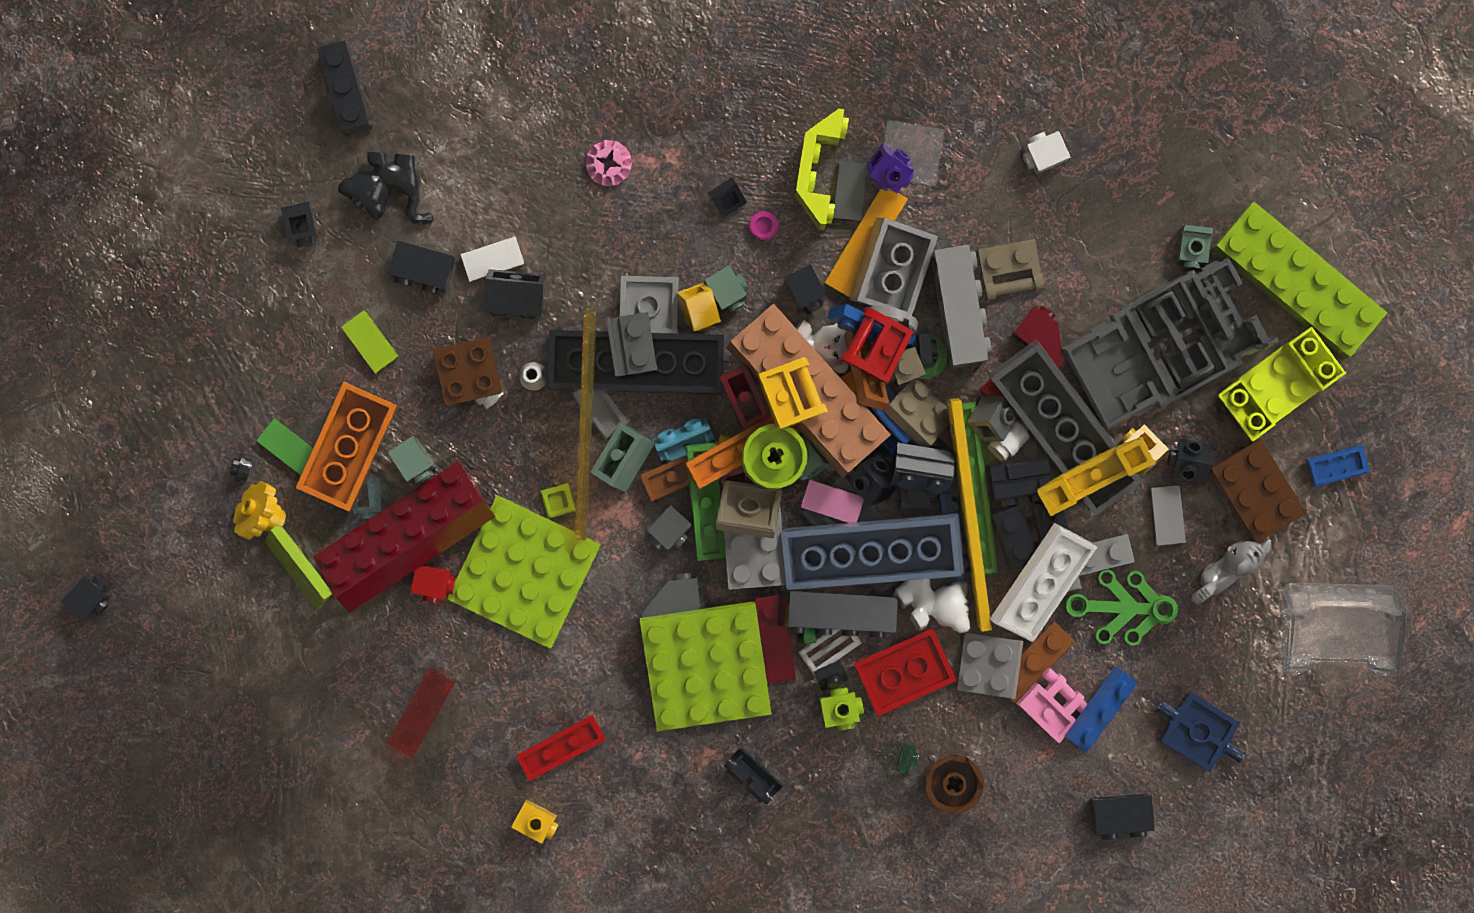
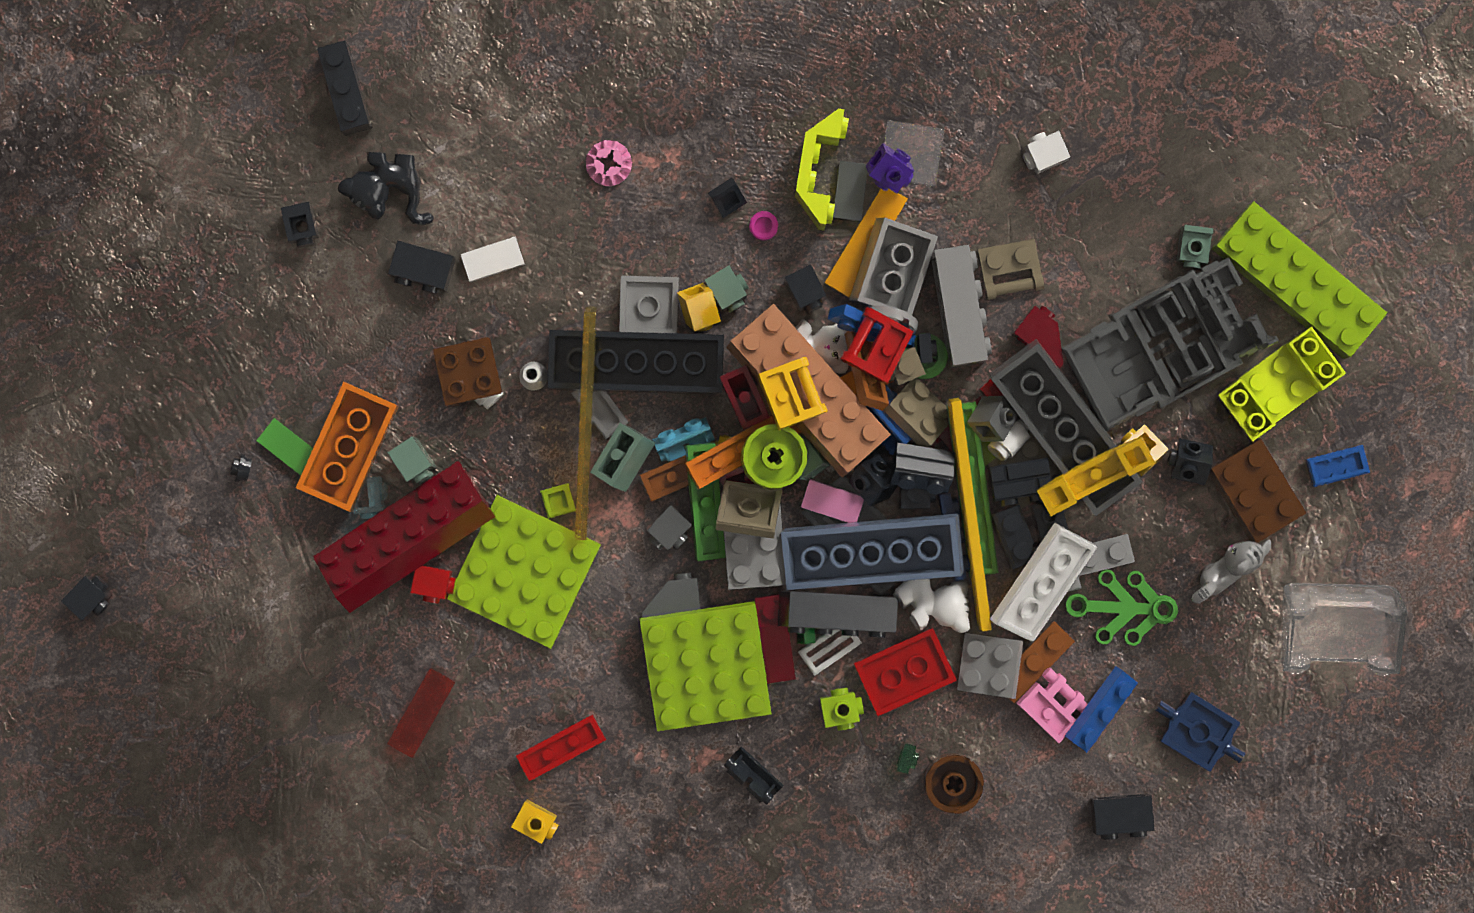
yellow plant [233,481,286,540] -> none
lime tile [264,524,332,610] -> none
lime tile [341,310,399,374] -> none
black brick [484,269,546,319] -> none
dark grey plate [606,312,657,377] -> none
black plate [814,660,848,692] -> none
light grey tile [1150,485,1186,546] -> none

